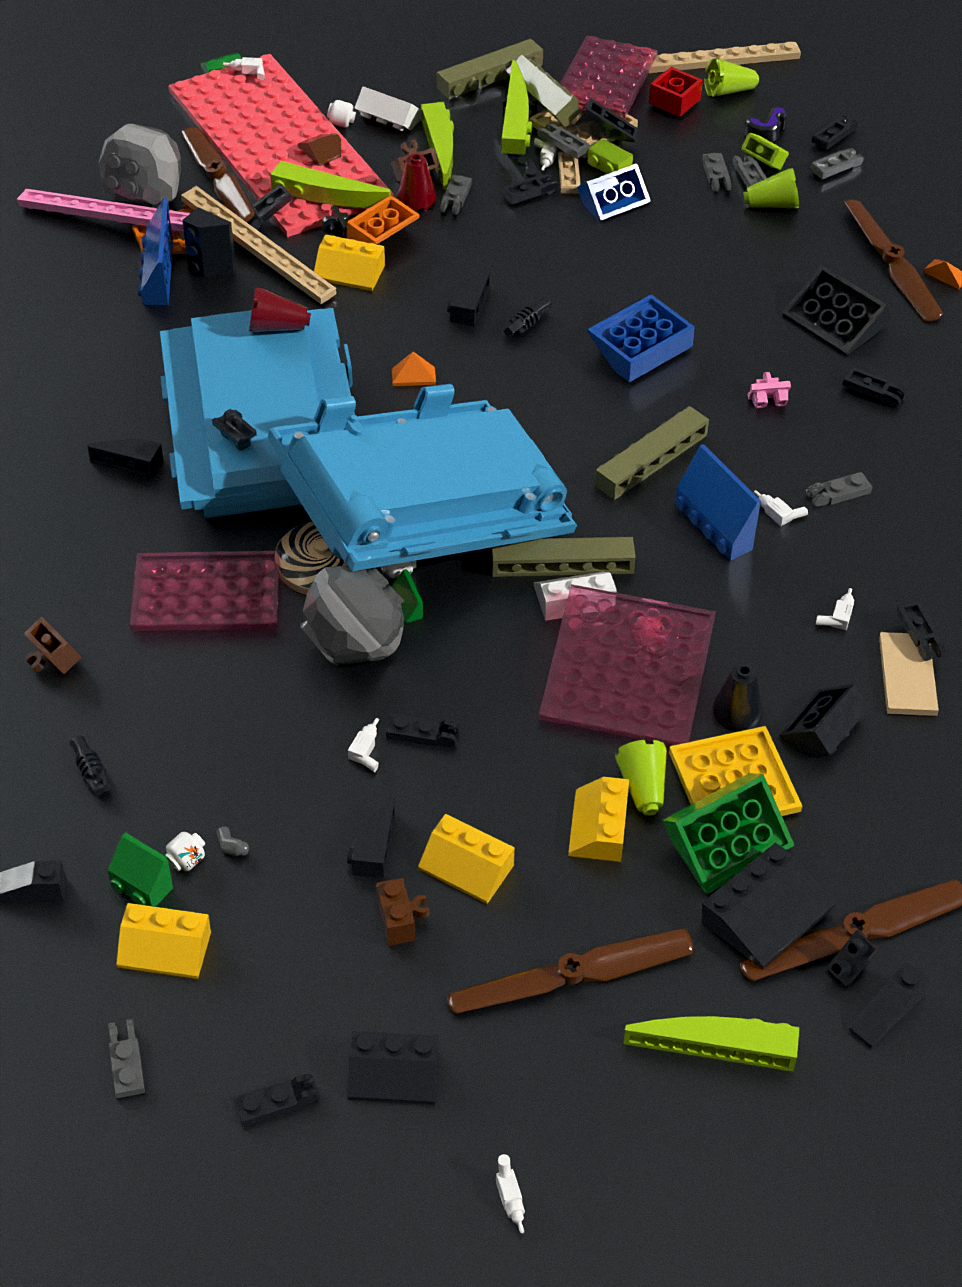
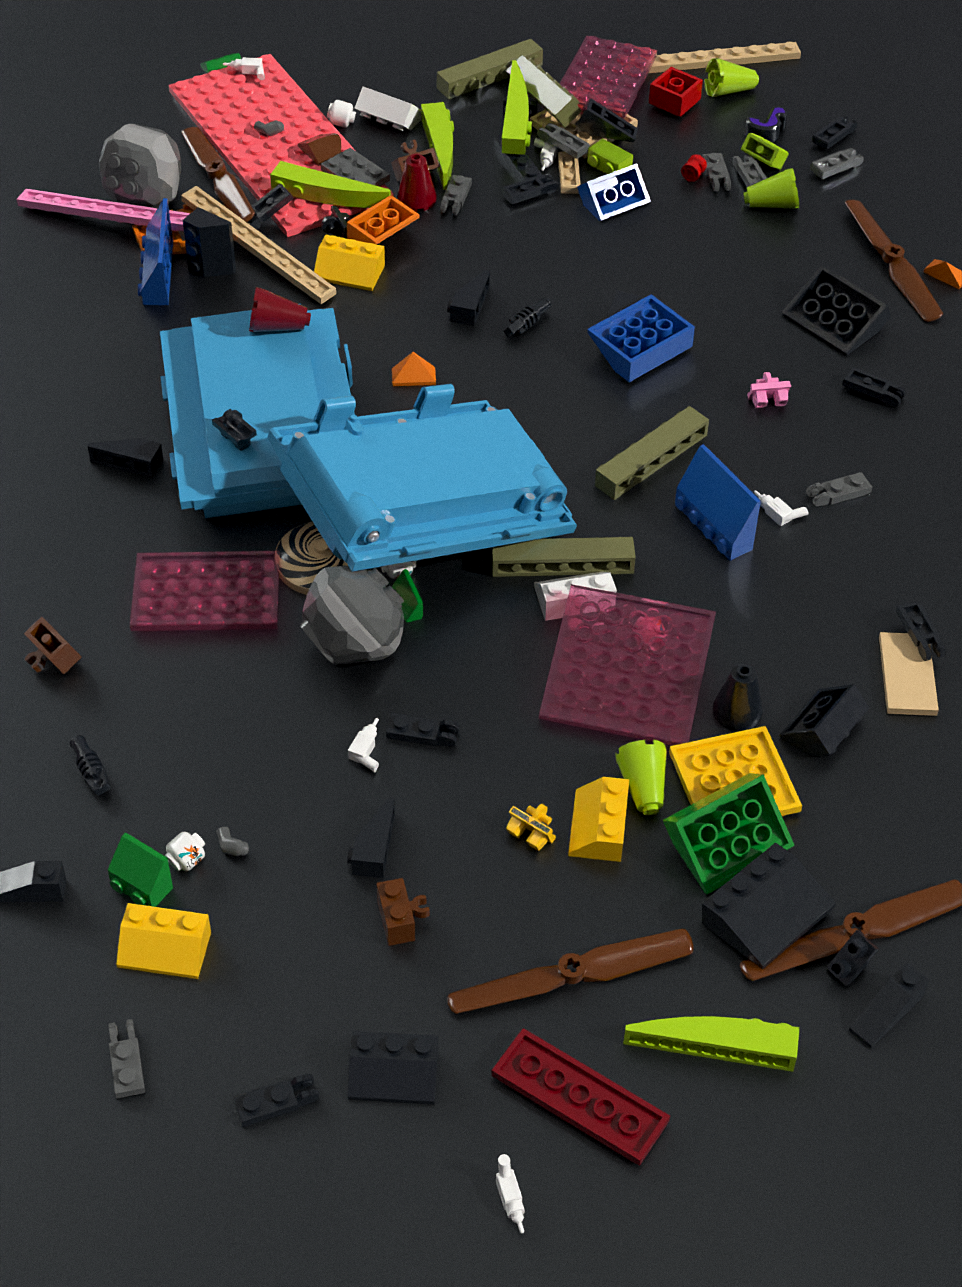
yellow slope [418,814,515,904] -> none
white piece [815,588,855,630] -> none
none -> dark grey arm [254,120,284,136]
none -> dark grey plate [321,148,390,187]
none -> dark red plate [491,1028,670,1166]
none -> yellow hips [506,804,556,851]
none -> red wheel [681,154,707,182]

